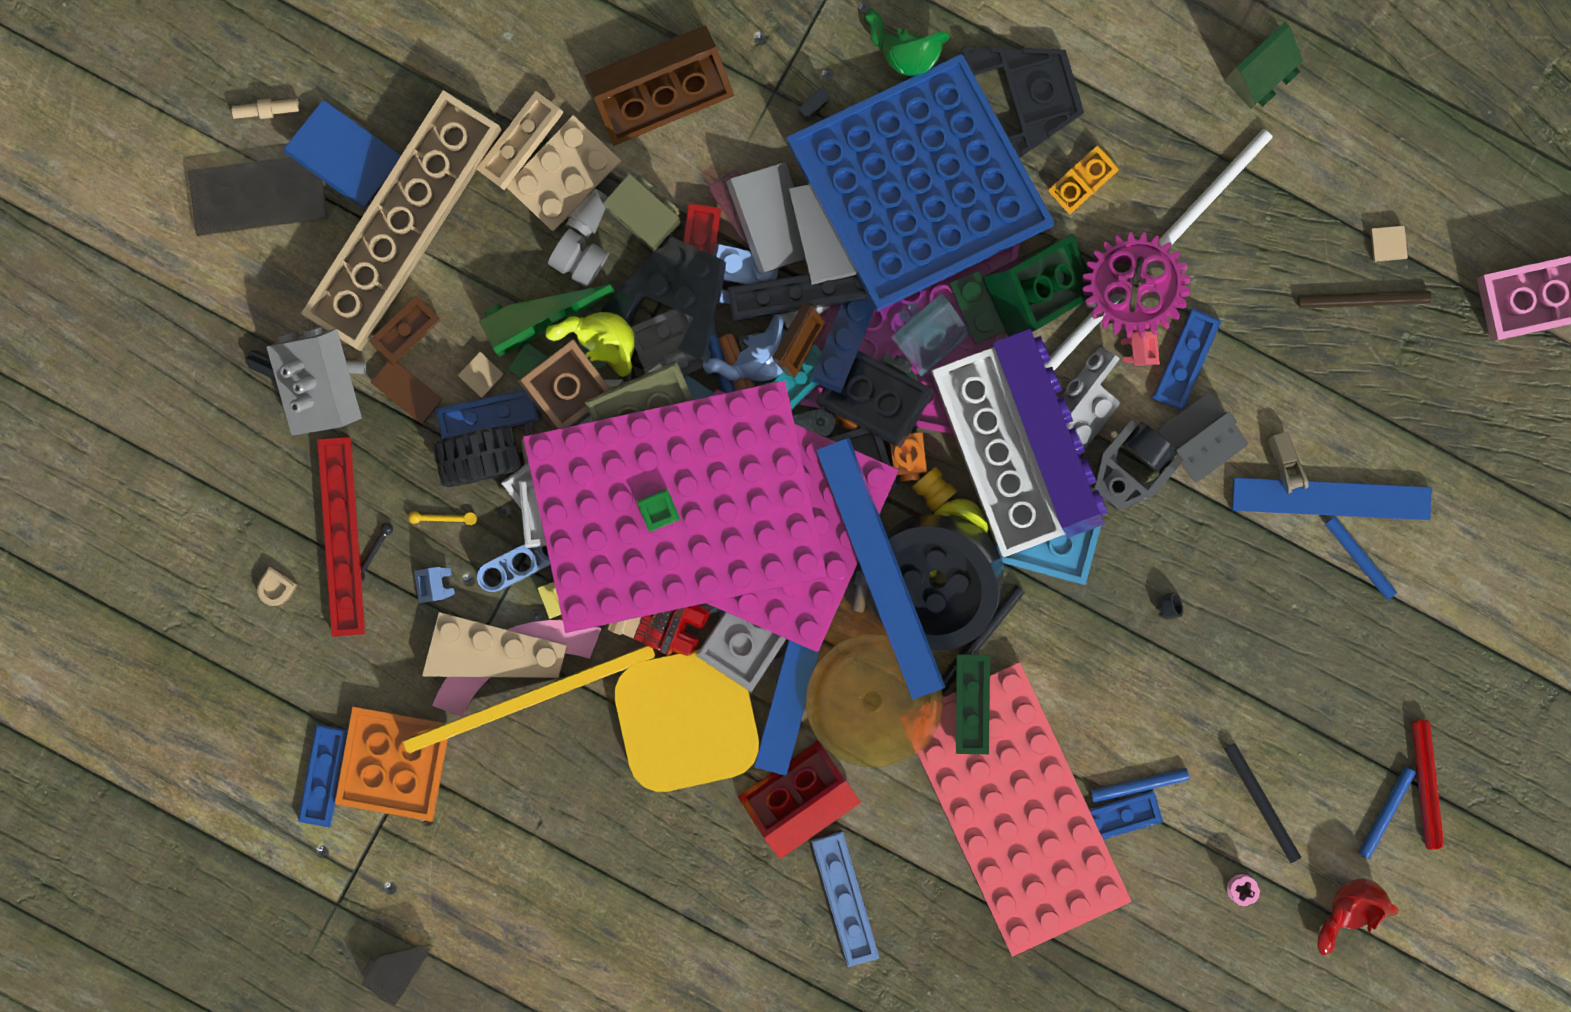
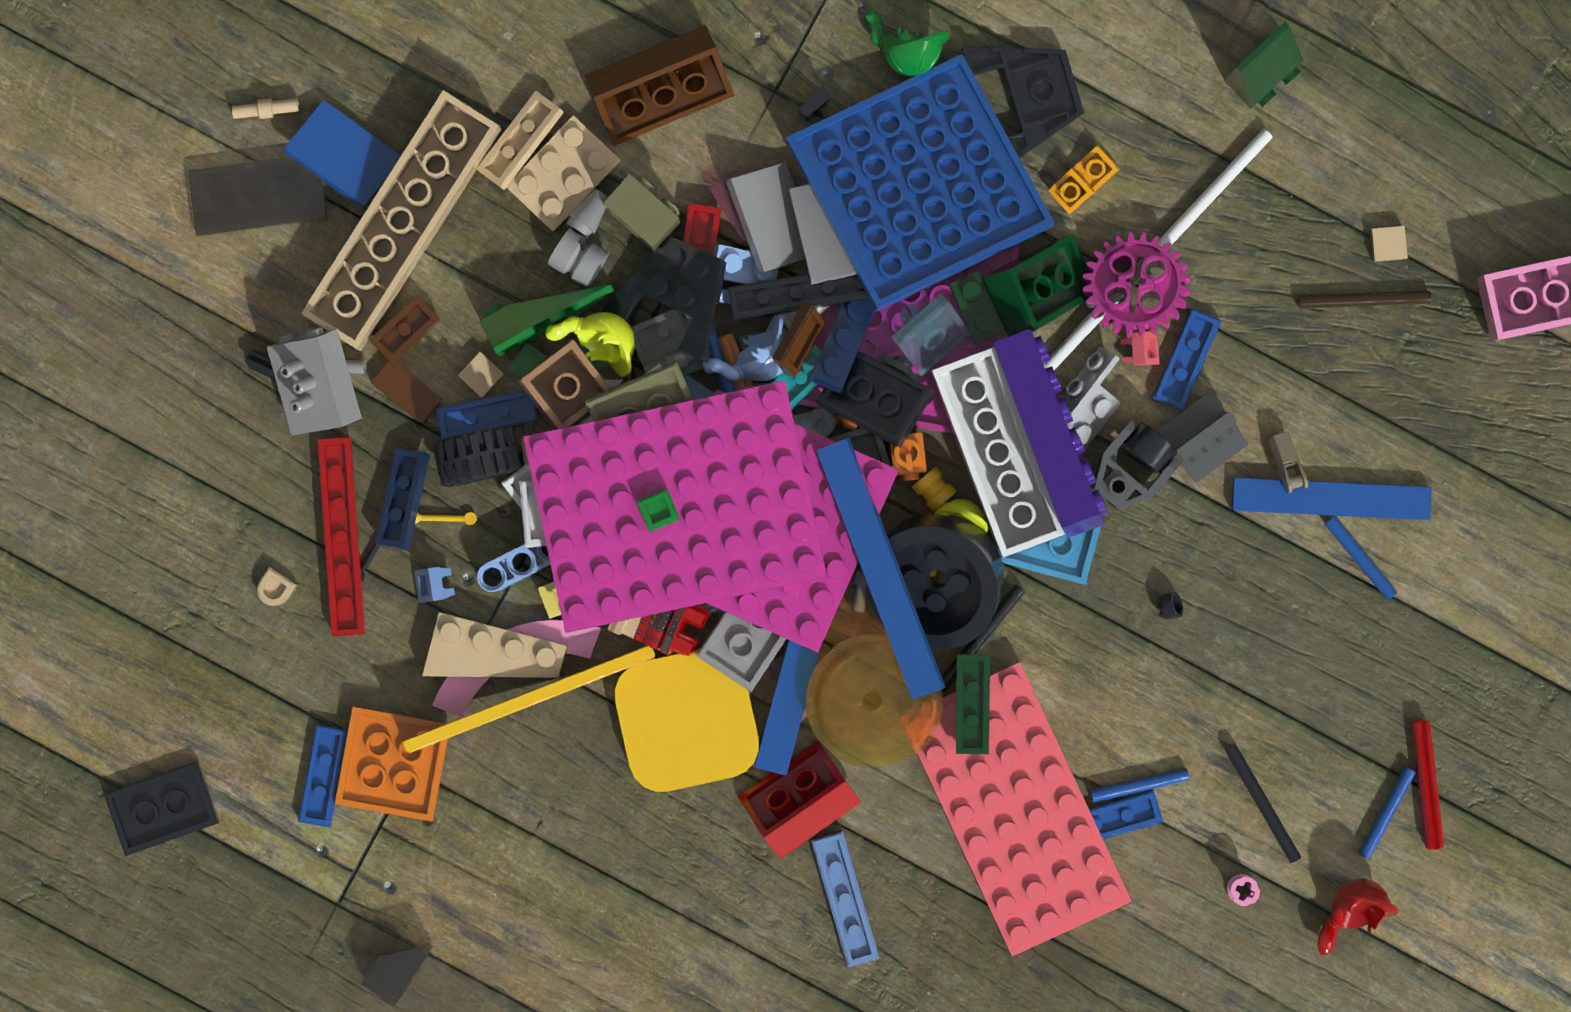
none -> black tile [104,761,220,856]
none -> dark blue plate [374,448,430,551]

